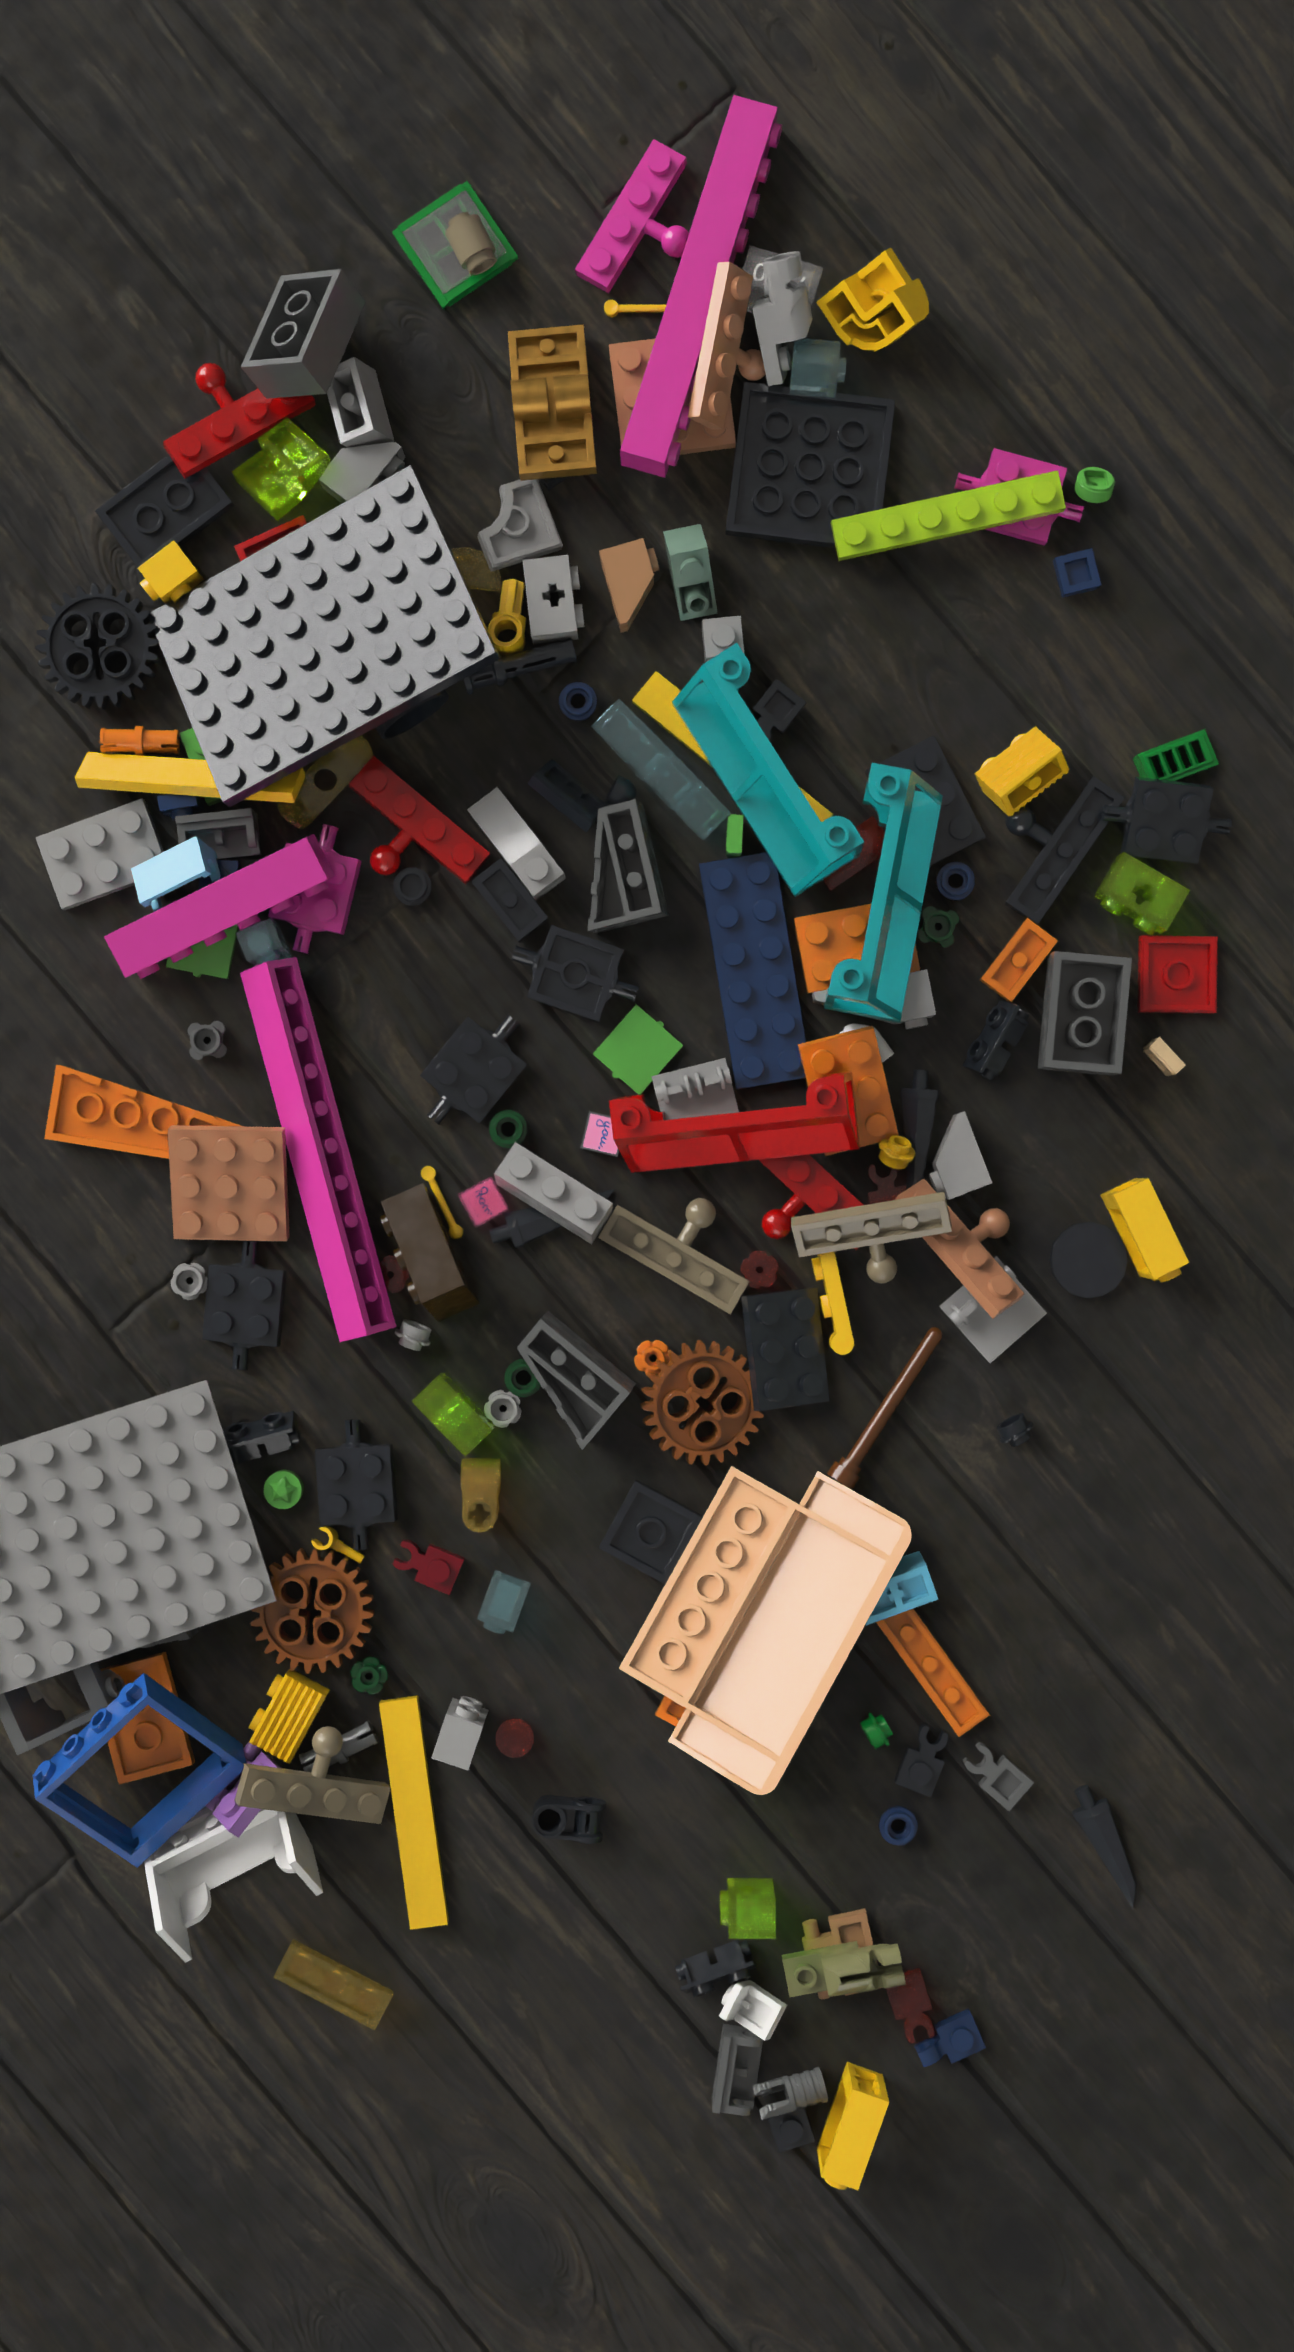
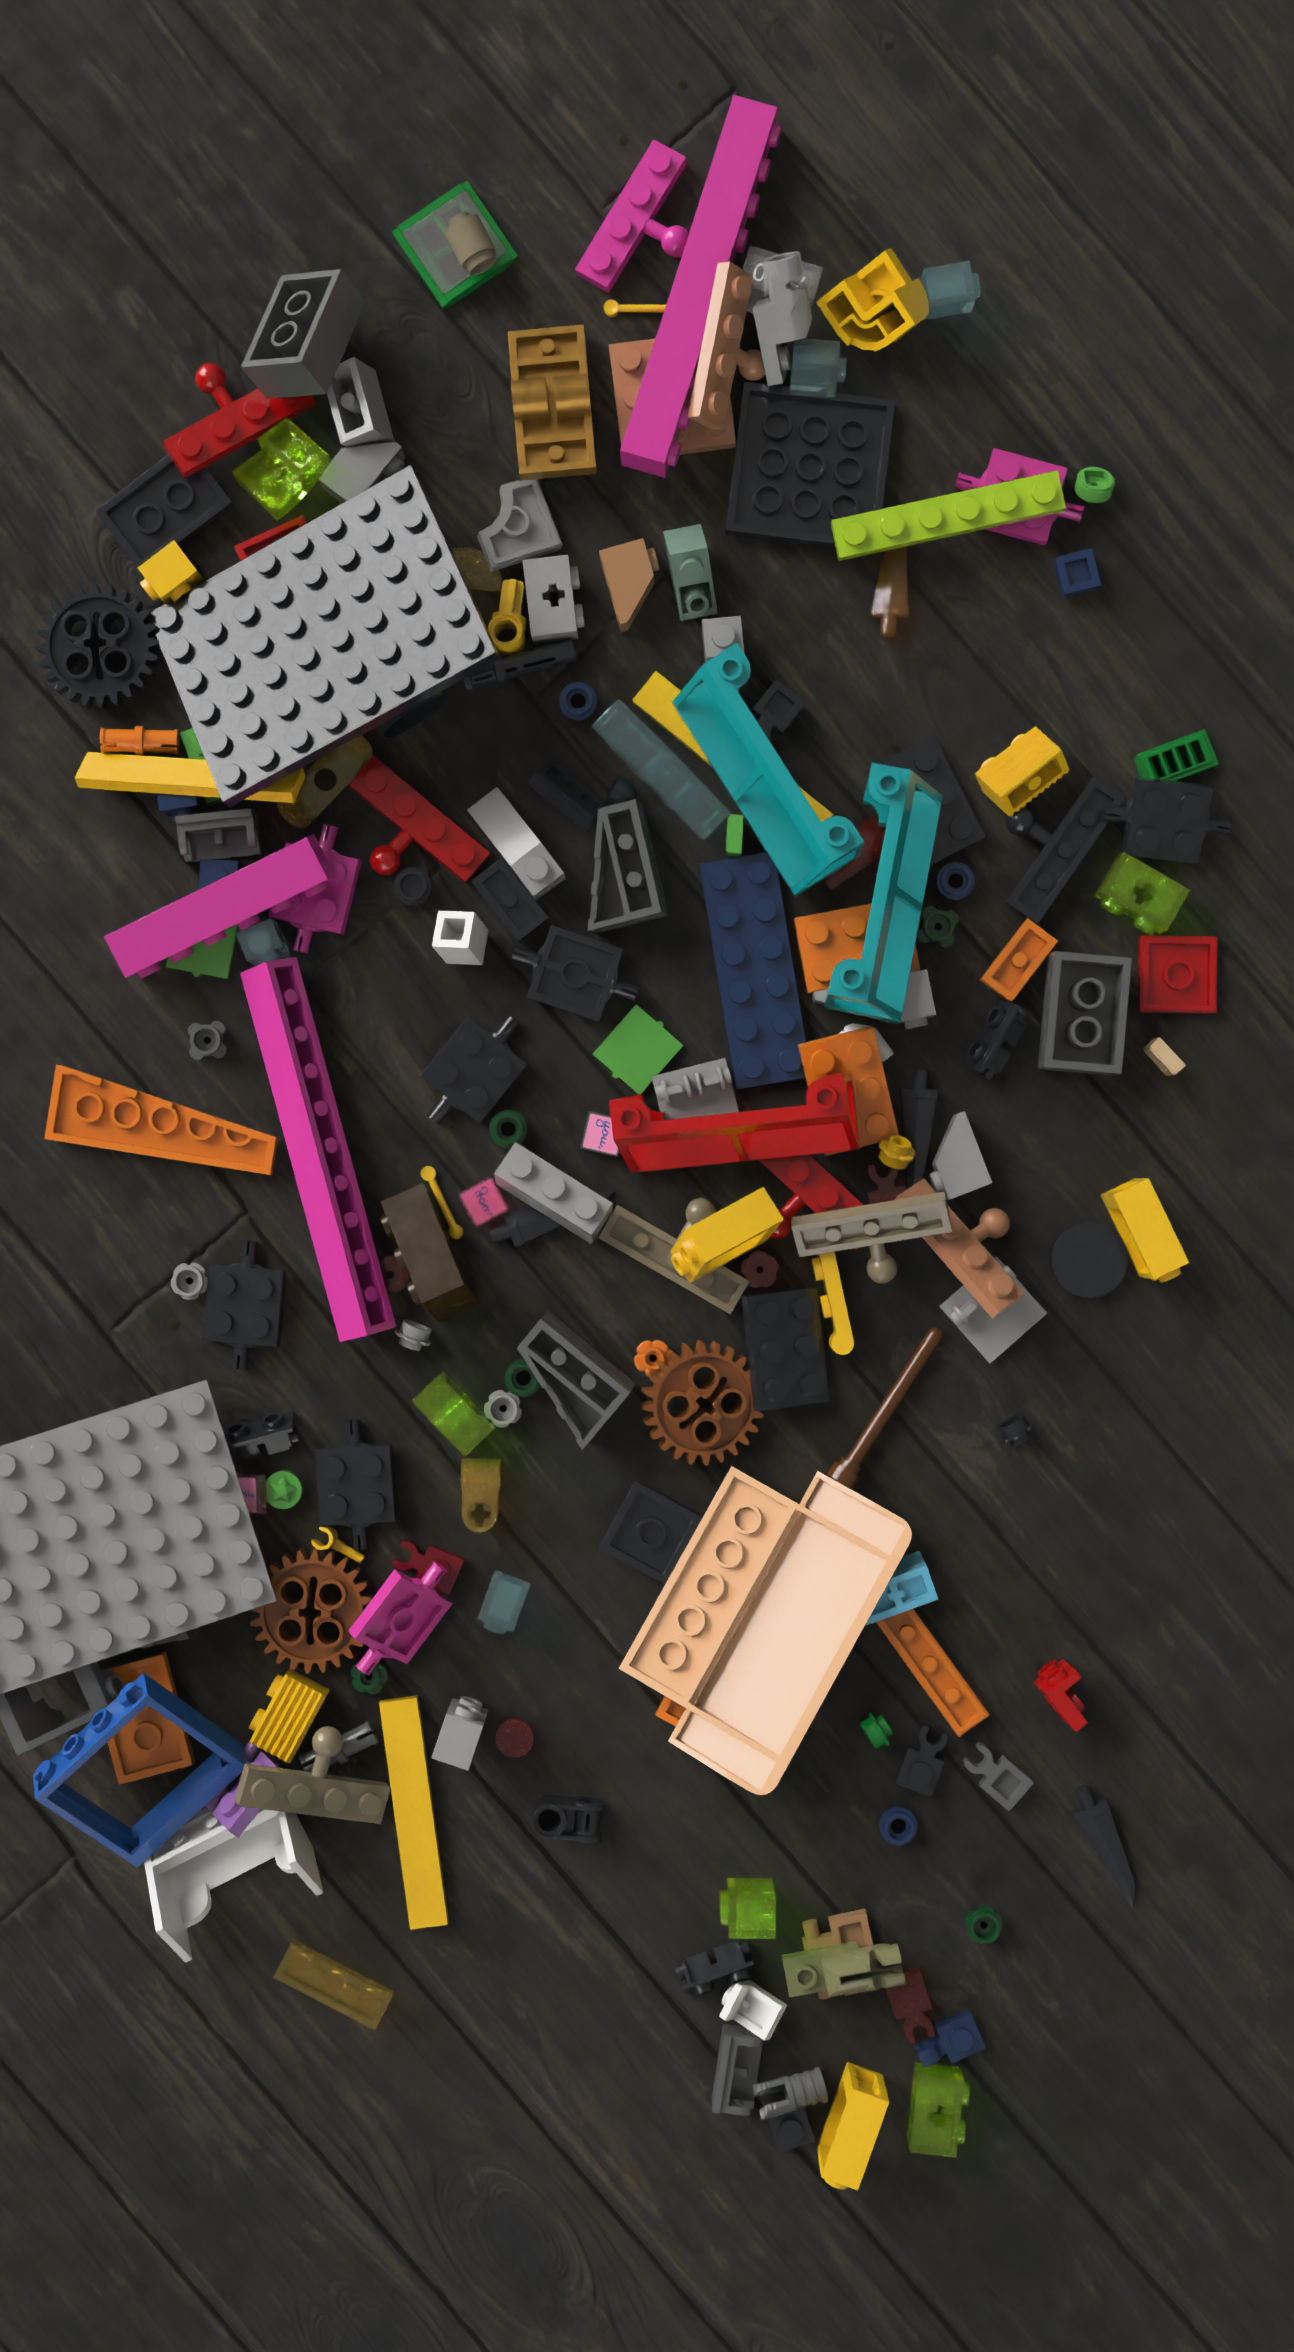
light grey plate [35,798,164,910] -> none
hinge [131,836,220,912] -> none
nougat plate [168,1125,290,1241] -> none
none -> tile [237,1474,267,1515]
none -> dark pink plate [349,1561,452,1676]
none -> white brick [432,911,488,965]
none -> yellow window [670,1187,784,1283]
none -> clear orange bar [870,505,909,637]
none -> clear neon green brick [907,2062,970,2158]
none -> clear light blue brick [921,260,981,320]
none -> dark green plate [965,1905,1003,1944]
none -> red bracket [1033,1659,1088,1732]

